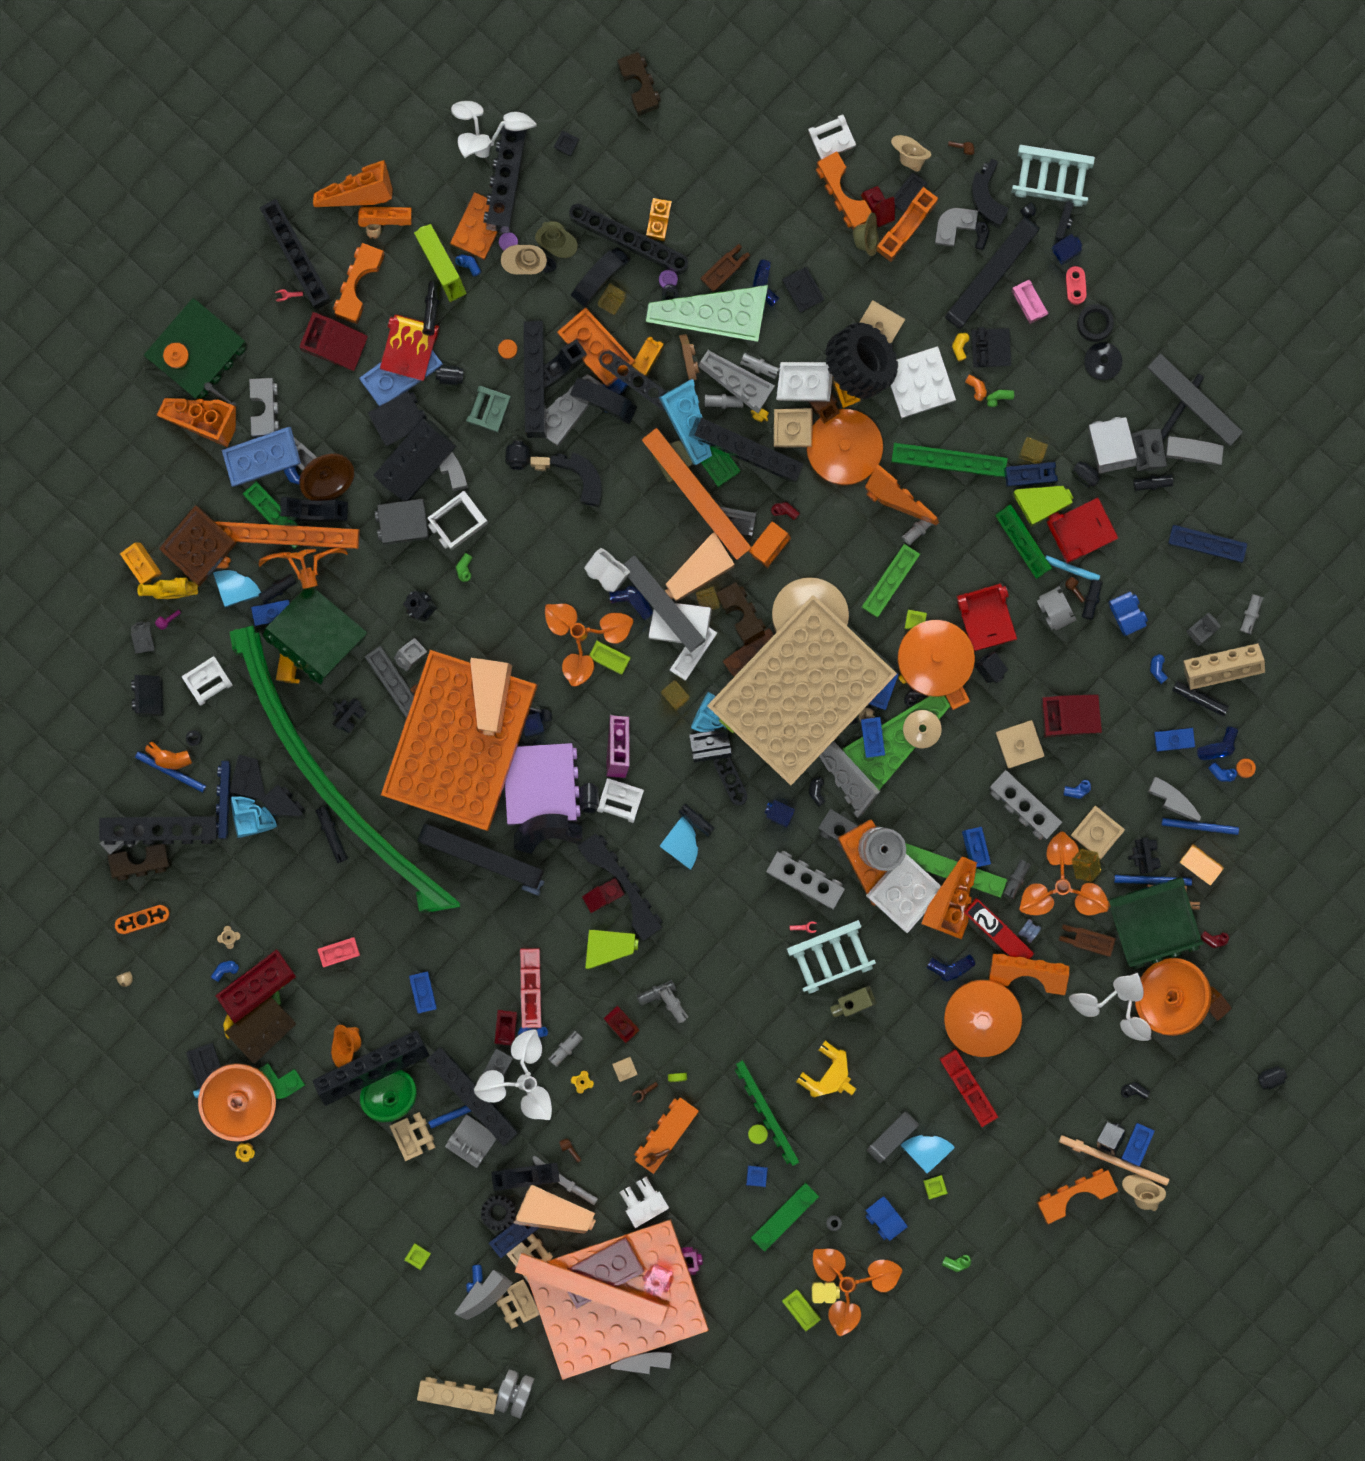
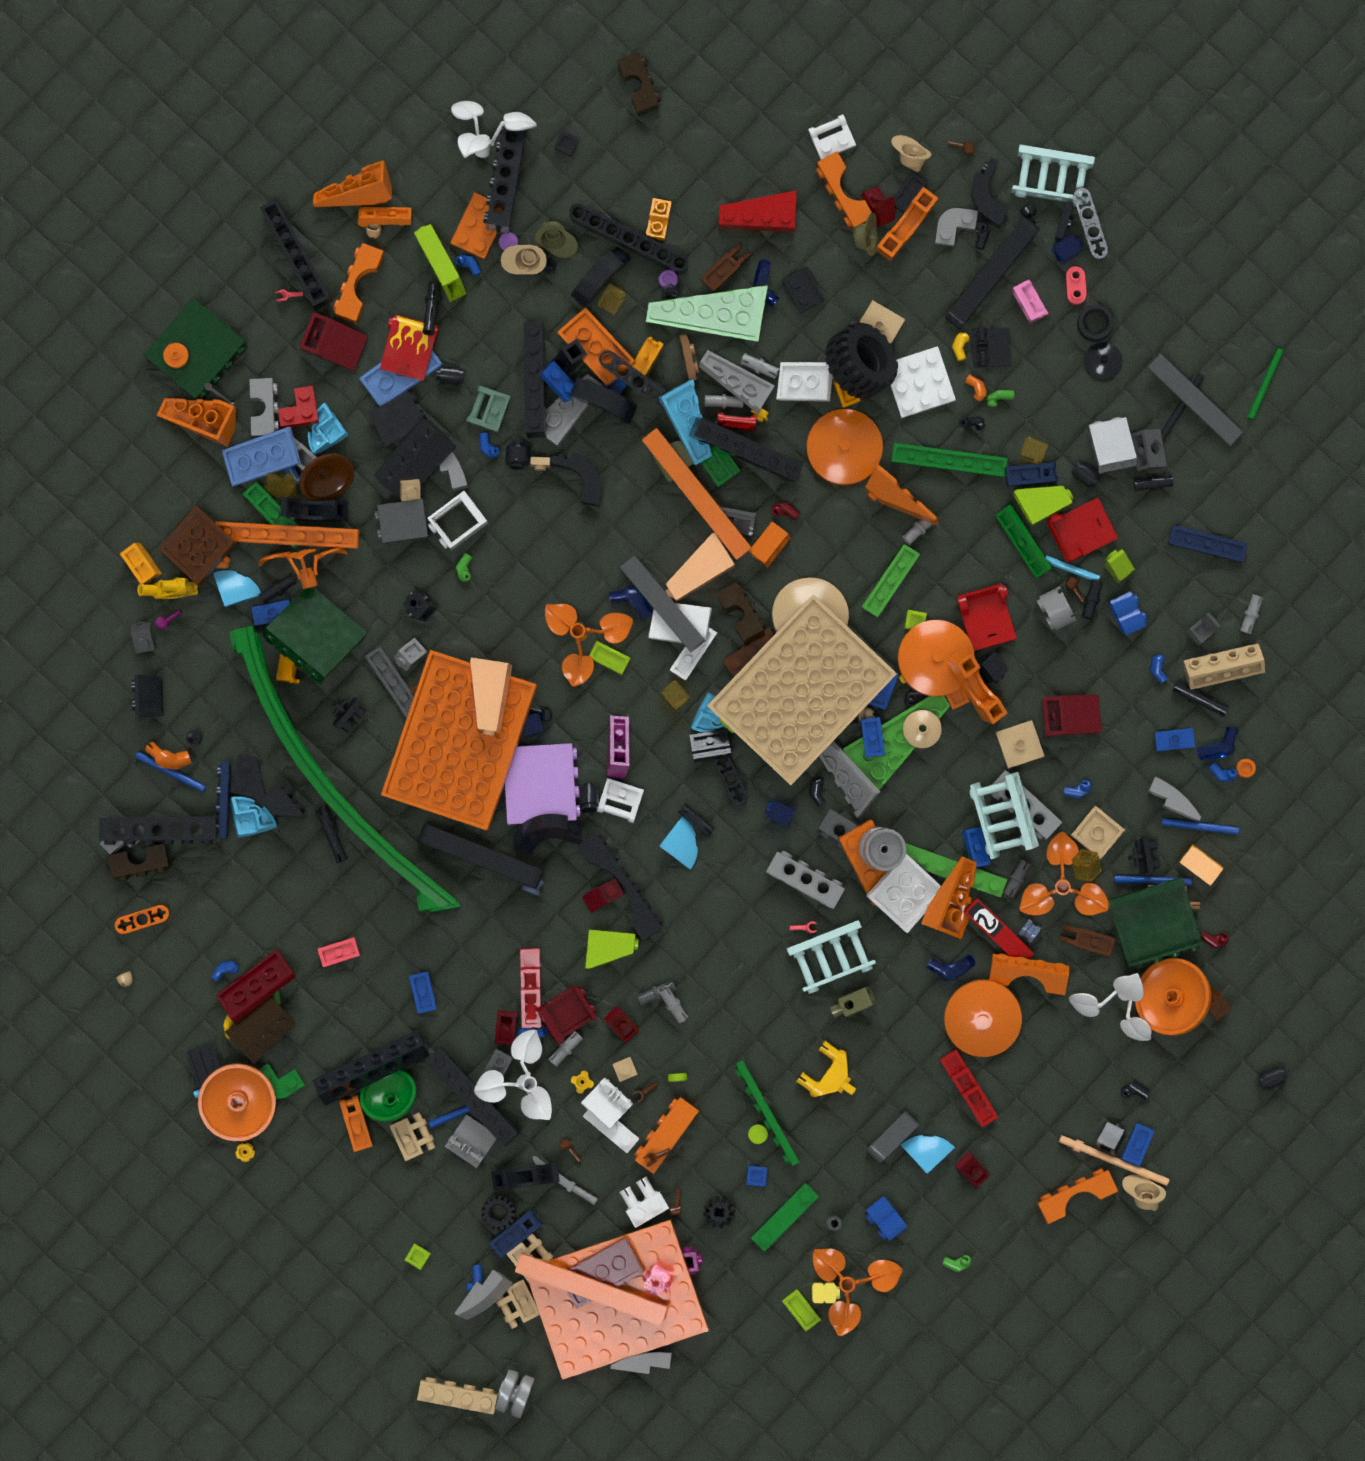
white plate [182,656,233,706] -> none
tan plate [217,926,240,949] -> none
orange piece [331,1025,361,1068] -> none
orange tile [498,339,517,359] -> none
light nougat slope [514,1185,596,1234] -> none
white brick [584,548,630,592] -> none
clear yellow panel [696,587,720,610] -> none
tan plate [774,408,813,448] -> none
reddish brown brick [808,394,840,424] -> none
lime tile [923,1175,948,1199] -> none
light grey slope [1165,436,1224,465] -> none
none -> clear yellow plate [263,472,297,498]
none -> red plate [278,385,319,429]
none -> medium azure brick [308,403,348,455]
none -> orange plate [339,1094,373,1152]
none -> tan plate [400,479,420,501]
none -> blue arm [479,433,499,458]
none -> dark red panel [535,985,597,1044]
none -> blue plate [540,361,574,403]
none -> white hinge [581,1078,633,1129]
none -> white plate [583,1110,639,1153]
none -> reddish brown hand [669,1189,681,1217]
none -> black gear [703,1196,736,1229]
none -> red plate [717,413,756,432]
none -> red wedge [719,190,797,232]
none -> orange arch [946,649,1007,724]
none -> dark red slope [955,1152,990,1189]
none -> black arm [959,417,986,431]
none -> light aqua fence [970,772,1039,859]
none -> beam [1073,186,1108,259]
none -> lime slope [1104,549,1135,583]
none -> green bar [1247,348,1284,420]

